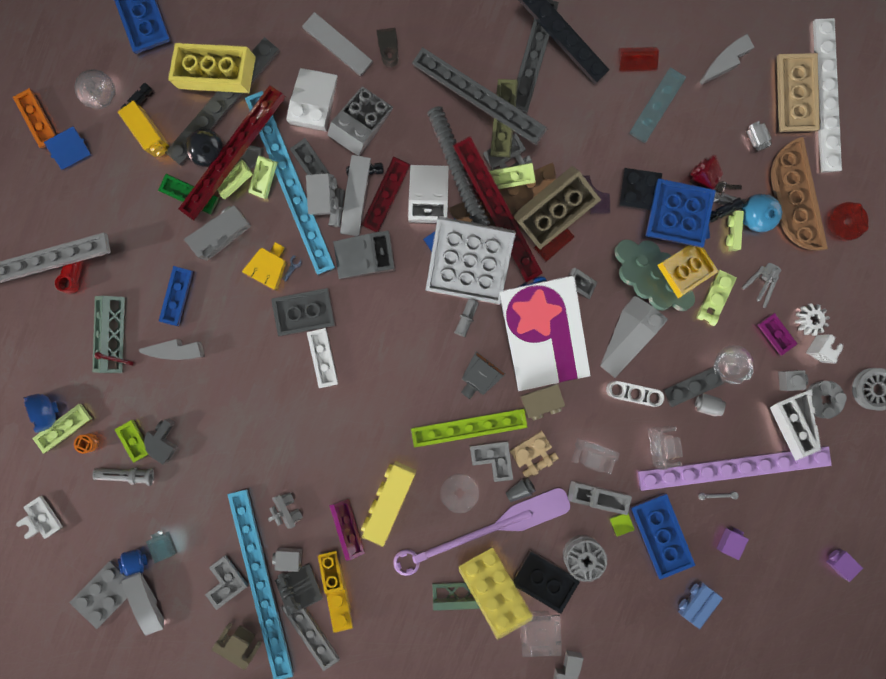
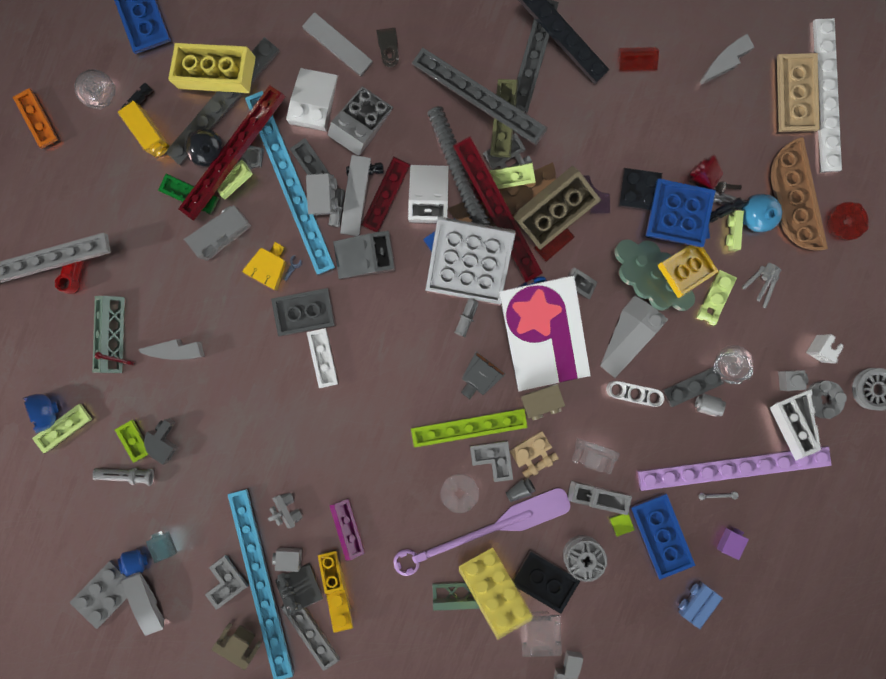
white plate [16,496,63,539] -> none
blue piece [44,126,91,170] -> none
orange wheel [74,433,99,454] -> none
blue plate [159,266,193,326] -> none
yellowish green plate [248,156,278,199] -> none
light yellow brick [361,461,416,546] -> none
clear light blue tile [629,67,686,143] -> none
clear panel [648,426,683,470] -> none
light grey brick [746,121,772,151] -> none
magenta plate [757,313,797,355] -> none
white gear [795,303,830,336] -> none
medium lavender brick [826,548,863,582] -> none

